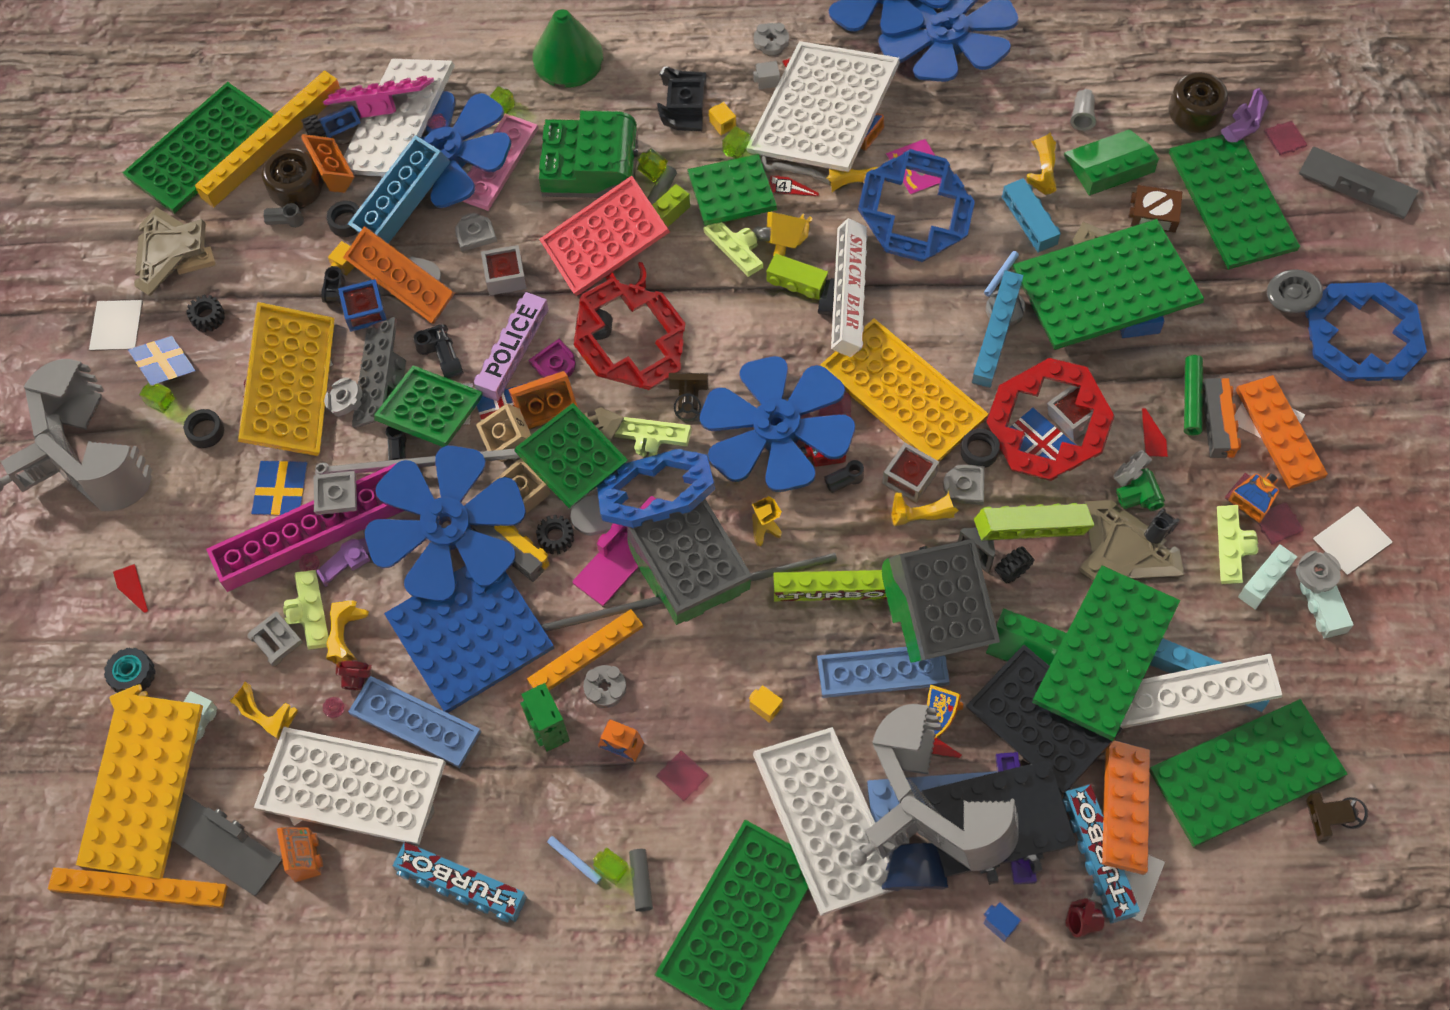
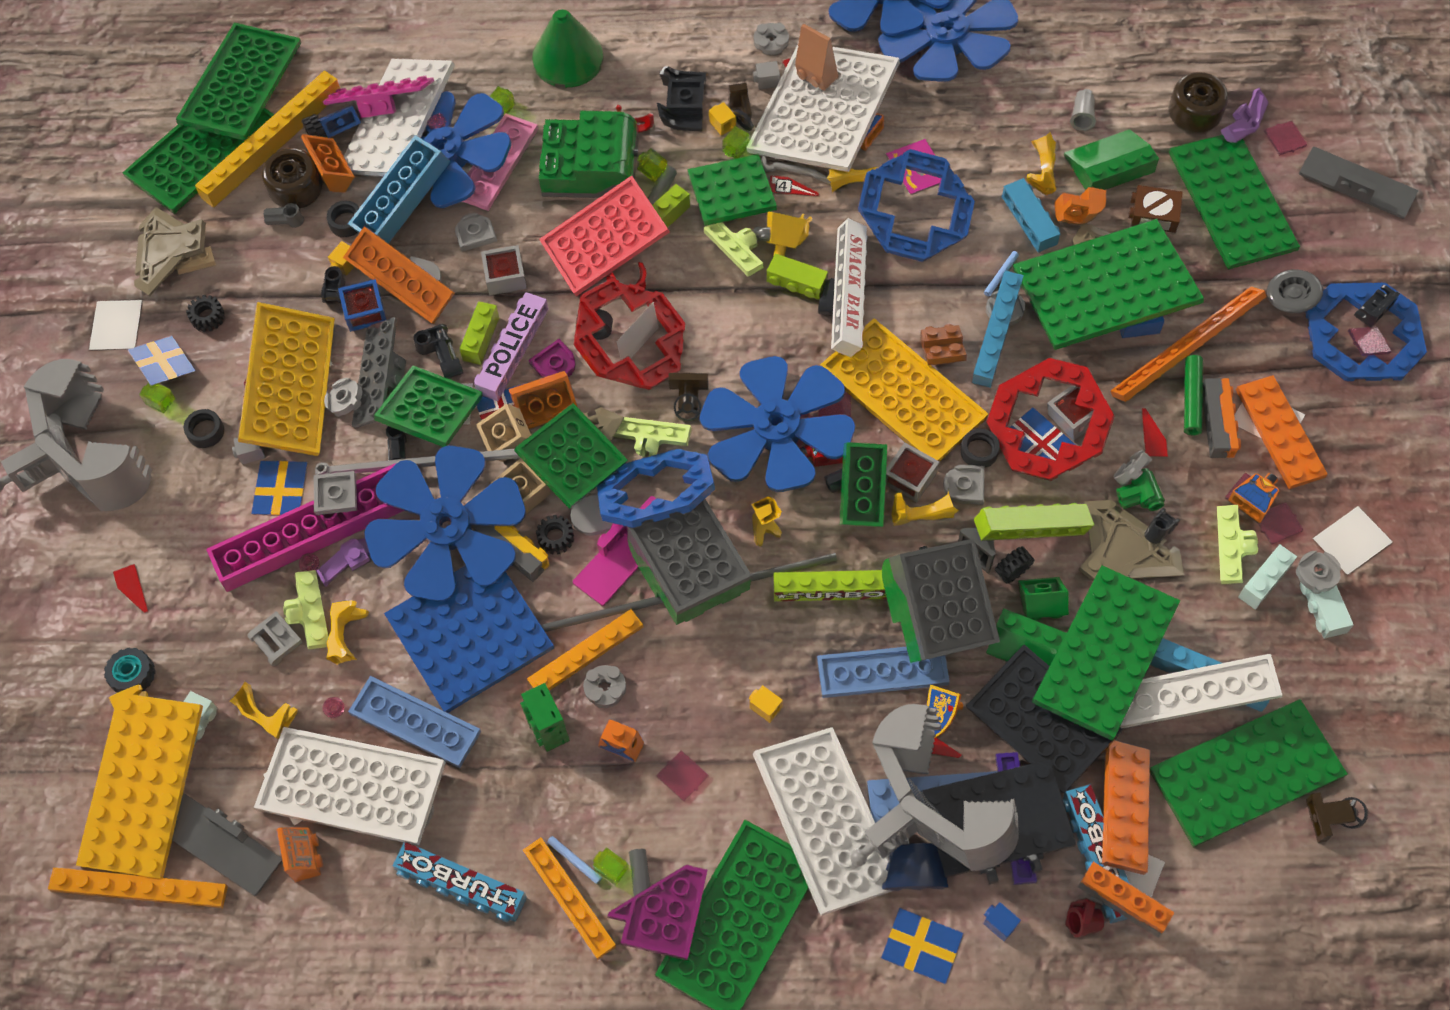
dark red piece [335,661,372,691] -> none
none -> green plate [176,22,301,141]
none -> light grey brick [232,438,265,465]
none -> lime brick [460,301,500,365]
none -> light orange plate [523,838,616,960]
none -> magenta wing [607,865,708,960]
none -> red helmet [616,105,654,133]
none -> white sticker [617,301,659,360]
none -> dark brown piece [728,82,754,131]
none -> nougat slope [795,24,839,91]
none -> green brick [839,442,888,527]
none -> blue sticker [881,908,963,984]
none -> dark orange plate [921,324,967,366]
none -> green slope [1018,577,1069,620]
none -> orange brick [1055,187,1106,225]
none -> orange piece [1078,862,1175,938]
none -> orange plate [1110,287,1267,402]
none -> clear pink piece [1348,327,1392,356]
none -> black hinge [1354,285,1400,328]

